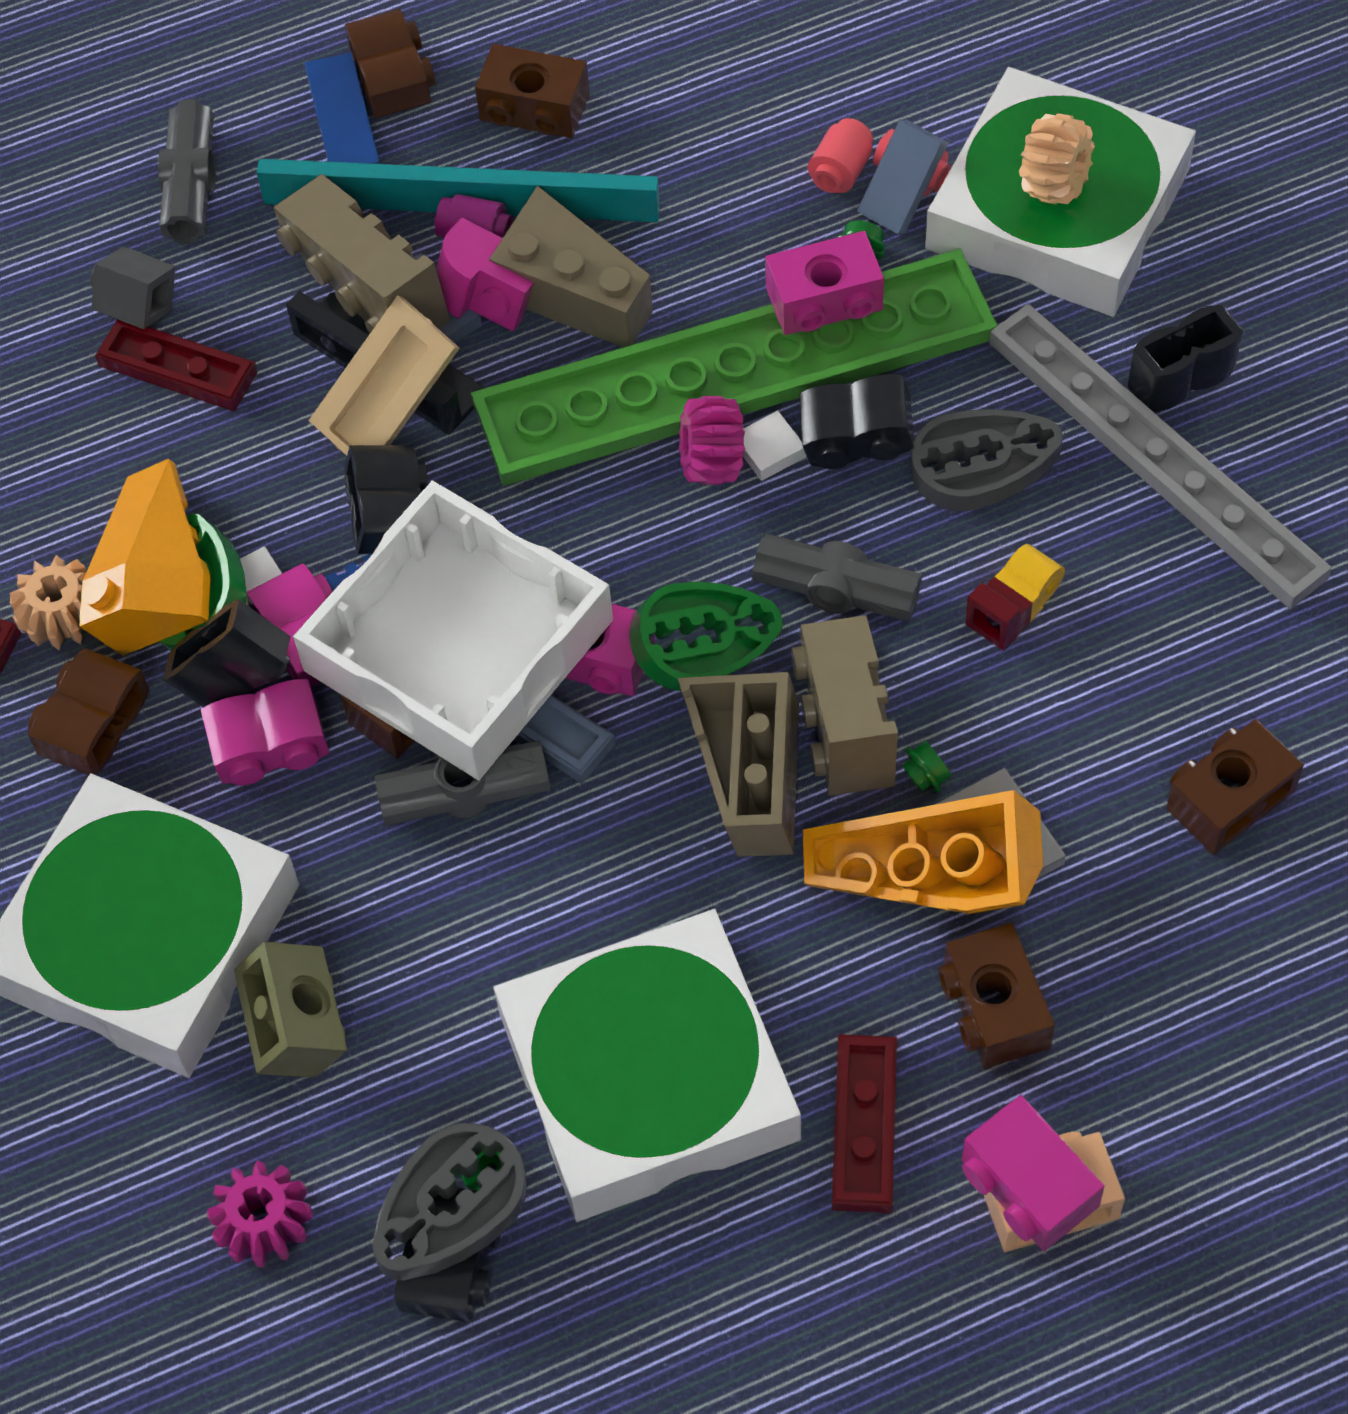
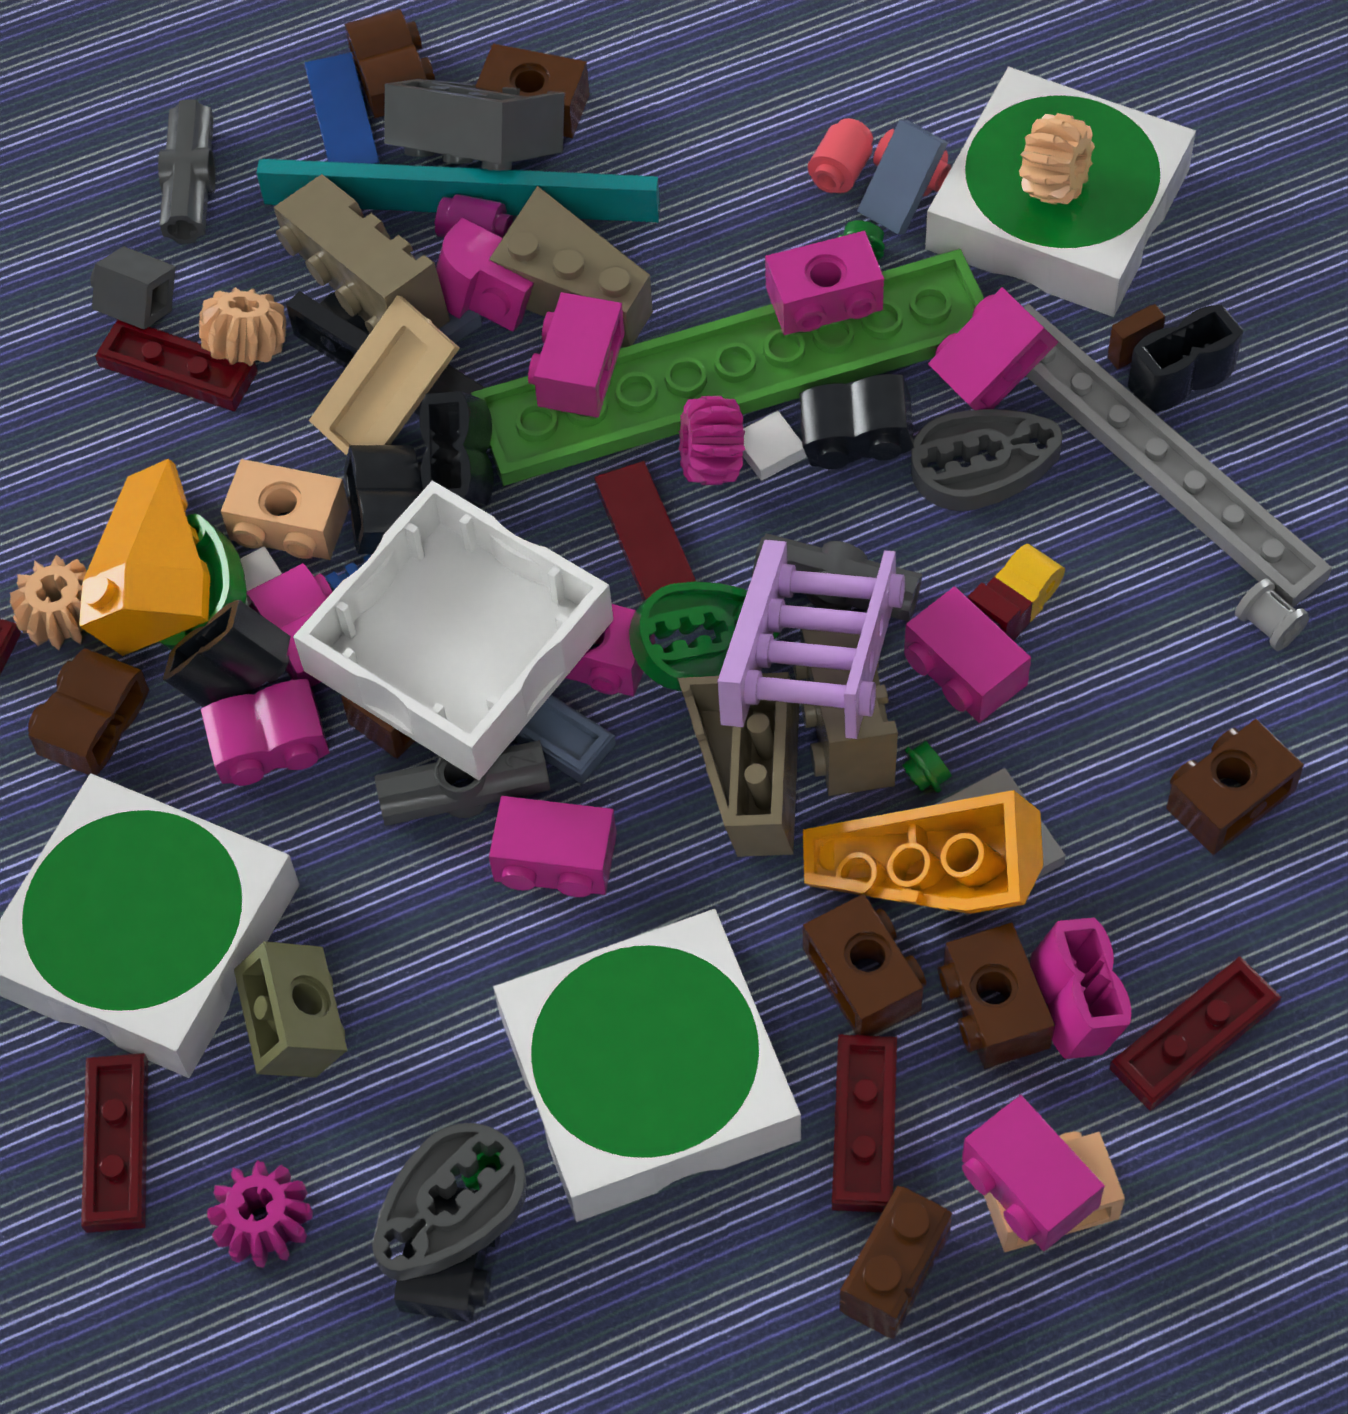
none -> dark red tile [81,1053,148,1233]
none -> light nougat gear [199,287,286,366]
none -> light nougat brick [221,459,349,560]
none -> dark grey wedge [384,79,565,171]
none -> black brick [419,391,494,506]
none -> dark pink brick [489,796,617,897]
none -> dark pink brick [528,292,625,418]
none -> dark red tile [594,461,696,602]
none -> lavender fence [718,540,905,739]
none -> reddish brown brick [803,894,927,1036]
none -> reddish brown brick [839,1185,953,1339]
none -> dark pink brick [904,586,1031,723]
none -> dark pink brick [928,287,1058,411]
none -> dark pink brick [1030,917,1131,1059]
none -> reddish brown tile [1107,304,1166,370]
none -> dark red tile [1109,956,1282,1111]
none -> light grey bush [1235,578,1310,651]

